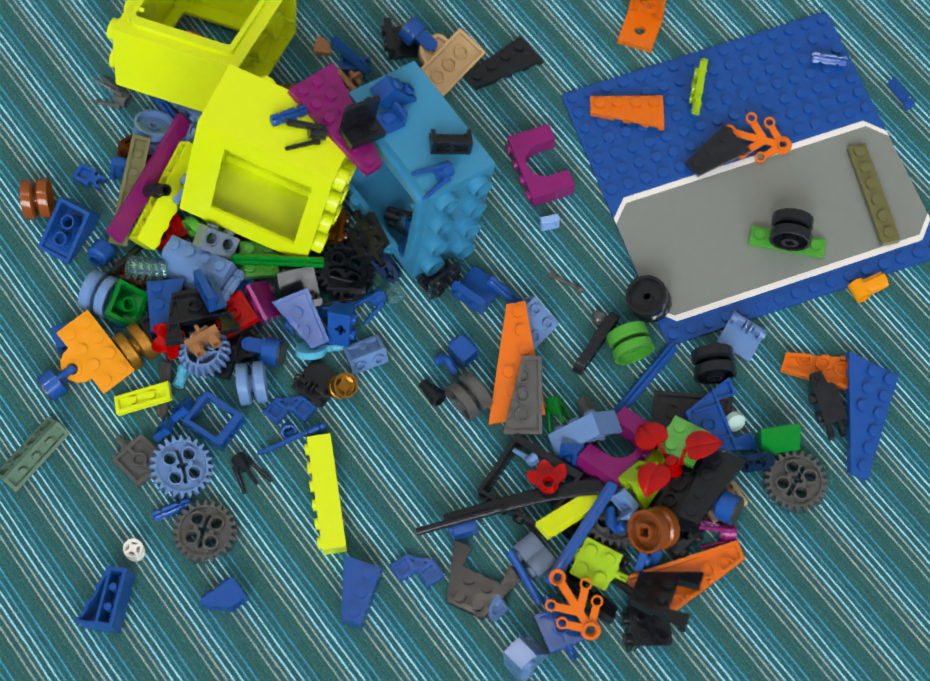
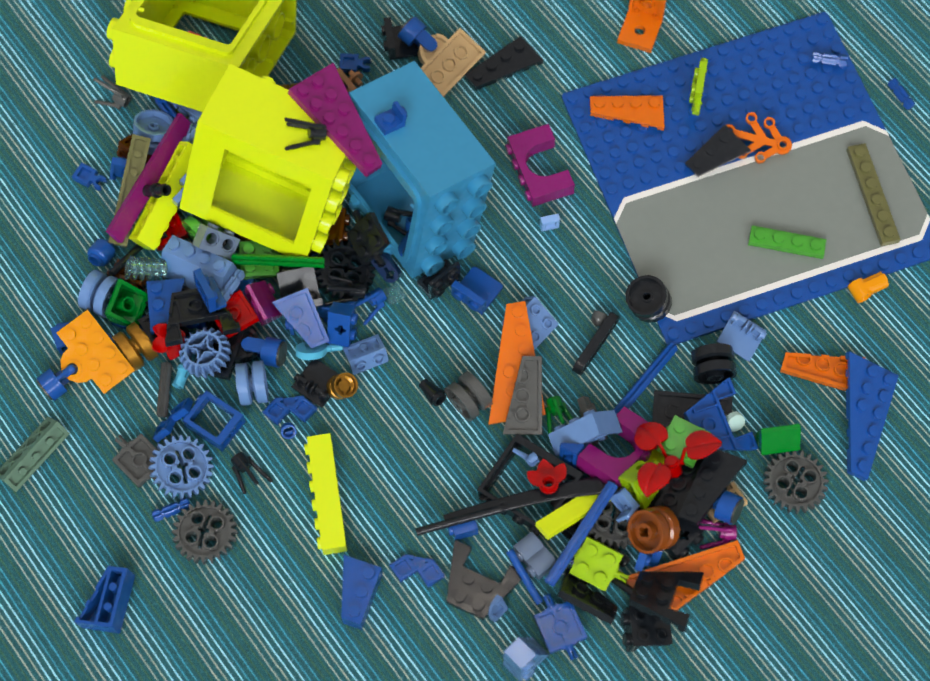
dark orange wheel [19,177,55,220] -> none
blue slope [37,197,100,264] -> none
neon yellow tile [114,381,173,416] -> none
white wheel [123,538,146,562] -> none
medium nougat hips [184,324,222,358] -> none
blue slope [199,576,249,612] -> none
blue sword [257,422,326,455] -> none
blue axle [269,104,308,126] -> none
medium nougat tile [313,36,331,57] -> none
blue axle [330,35,371,75] -> none
black bracket [338,95,386,150] -> none
blue slope [369,75,417,109] -> none
blue plant [411,160,455,200] -> none
black hinge [429,129,473,154] -> none
blue arm [433,353,459,376] -> none
blue brick [448,335,478,369] -> none
blue axle [486,275,519,304] -> none
orange plant [545,569,603,640] -> none
dark grey hinge [549,271,584,293] -> none
blue arm [605,507,627,534] -> none
bright green wheel [606,321,655,365] -> none
dark blue beam [740,451,775,473] -> none
black wheel [769,208,814,251] -> none
black hinge [808,371,848,441] -> none

